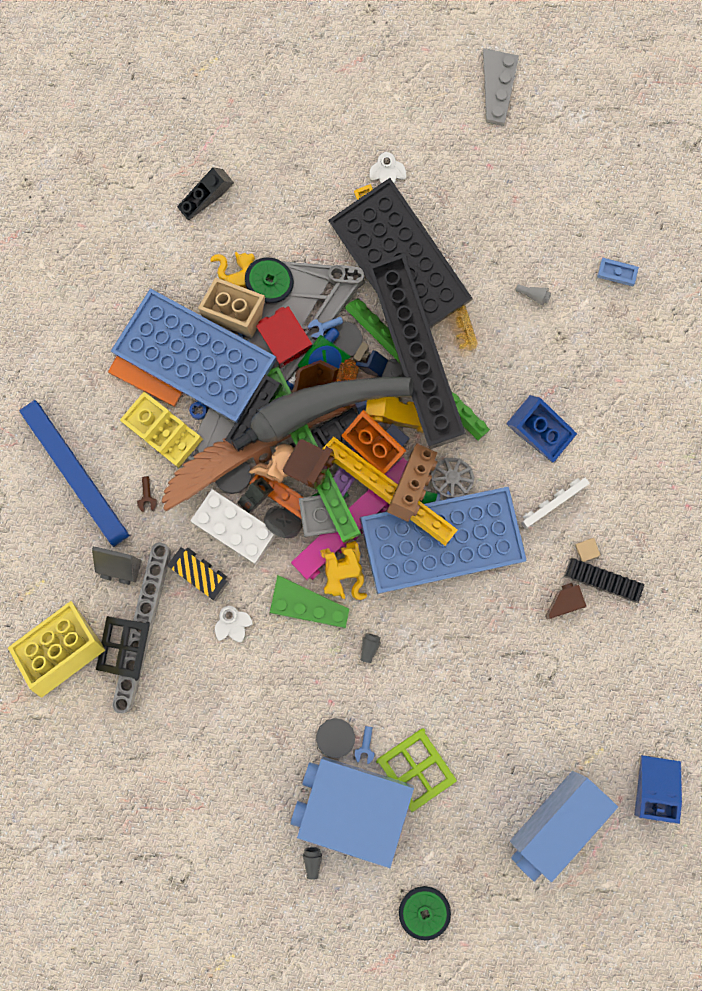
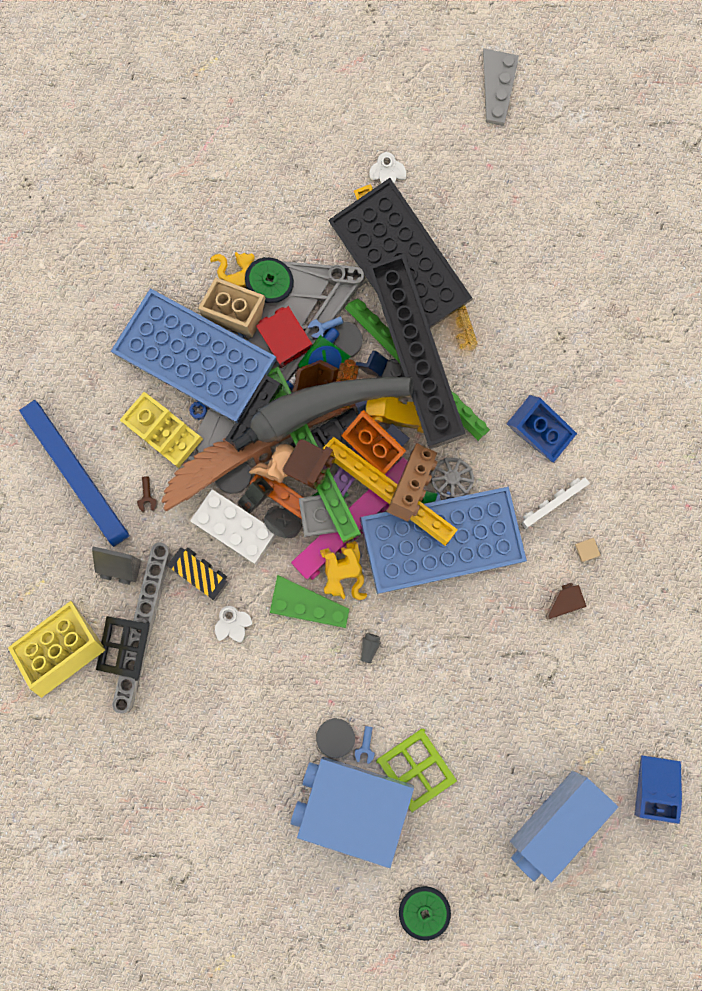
orange tile [108,356,183,407] -> none
black slope [177,167,234,220] -> none
dark grey cone [303,847,322,880] -> none
dark tan plate [353,342,370,364] -> none
light grey cone [516,284,551,306] -> none
black gear [564,558,645,603] -> none
medium blue plate [597,258,639,287] -> none

